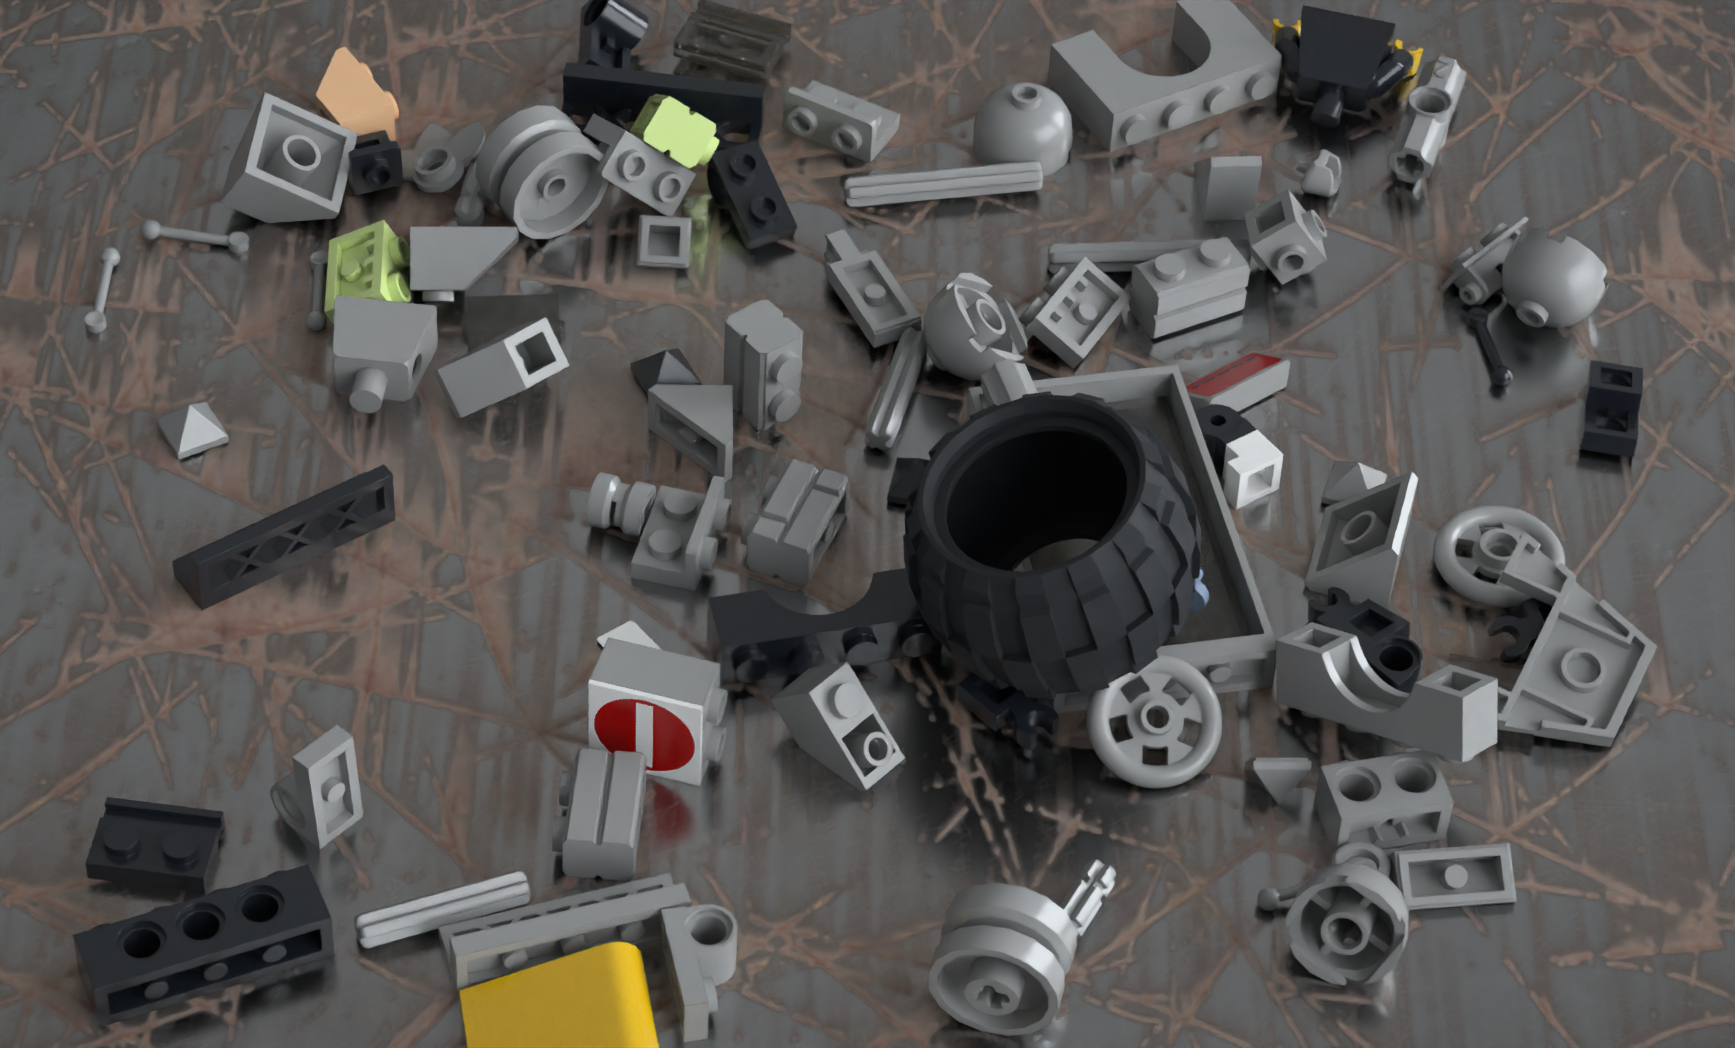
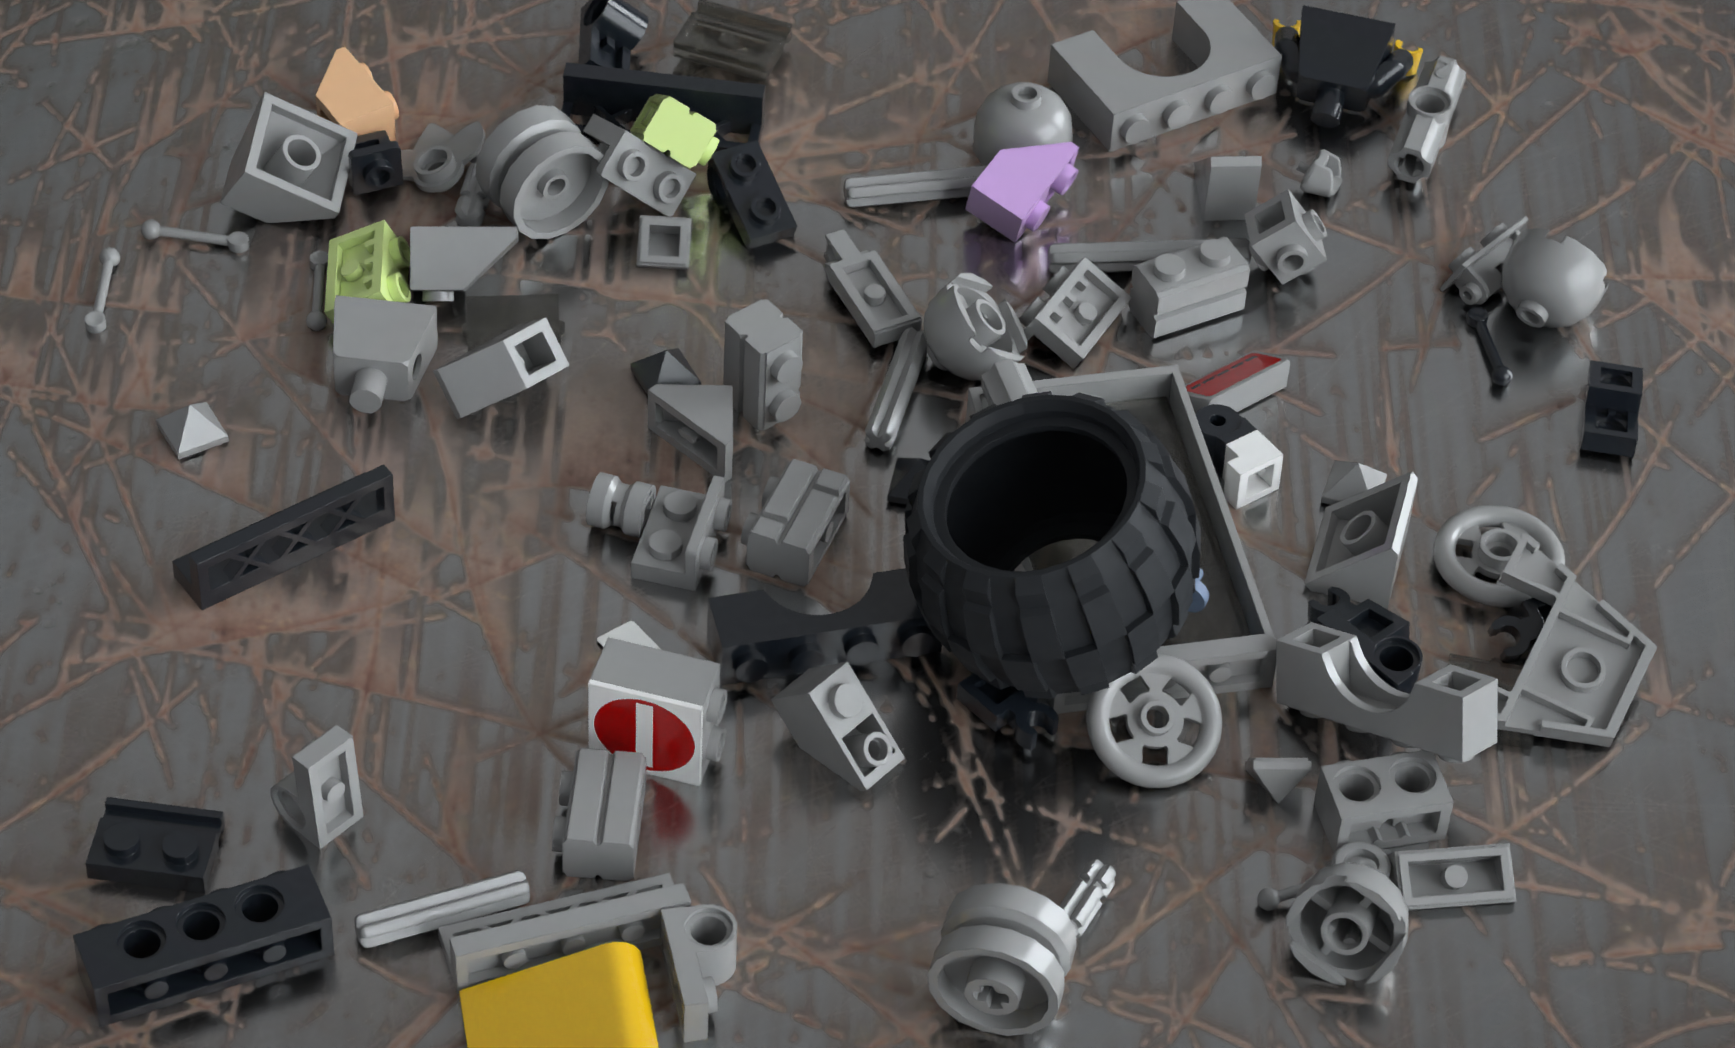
light grey bracket [783,80,900,163] -> none
none -> lavender slope [965,142,1079,243]

